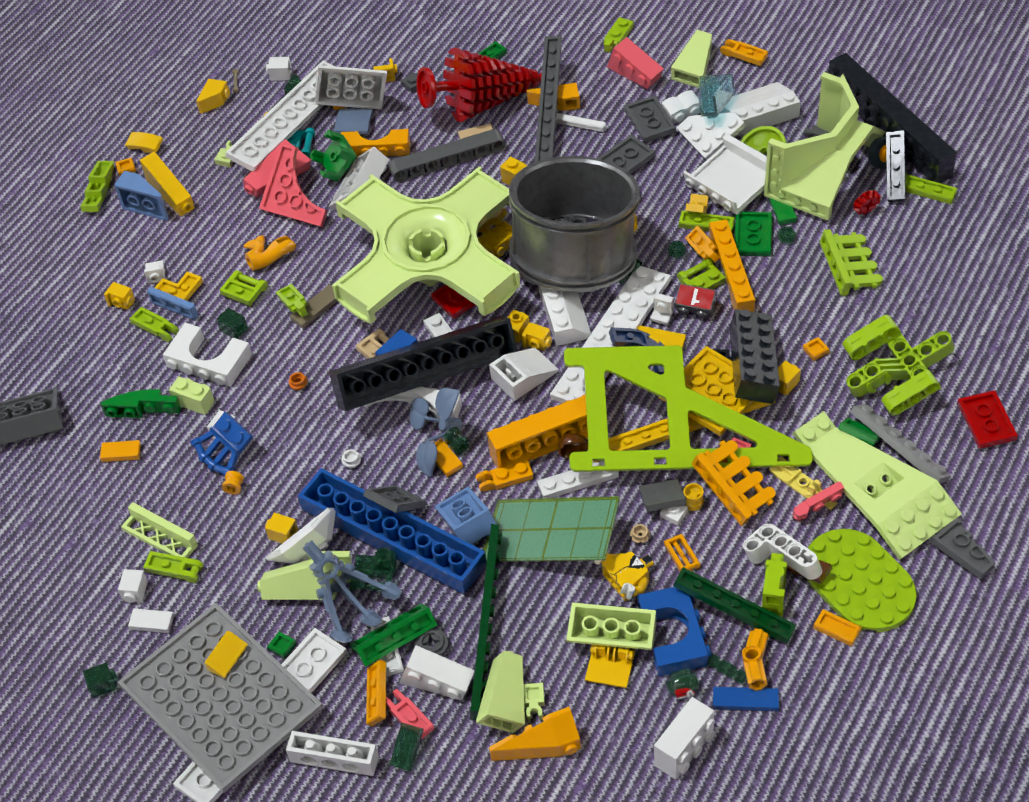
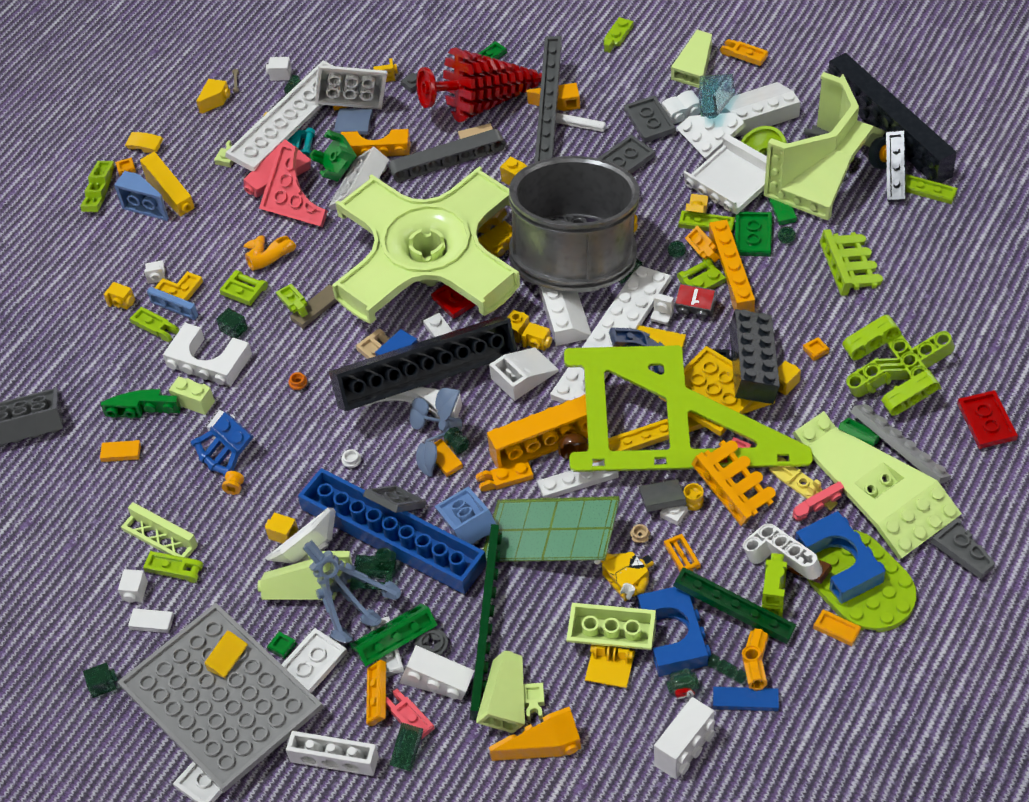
coral wedge [607,37,664,89] -> none
red gear [853,190,881,215] -> none
none -> blue arch [795,511,886,604]

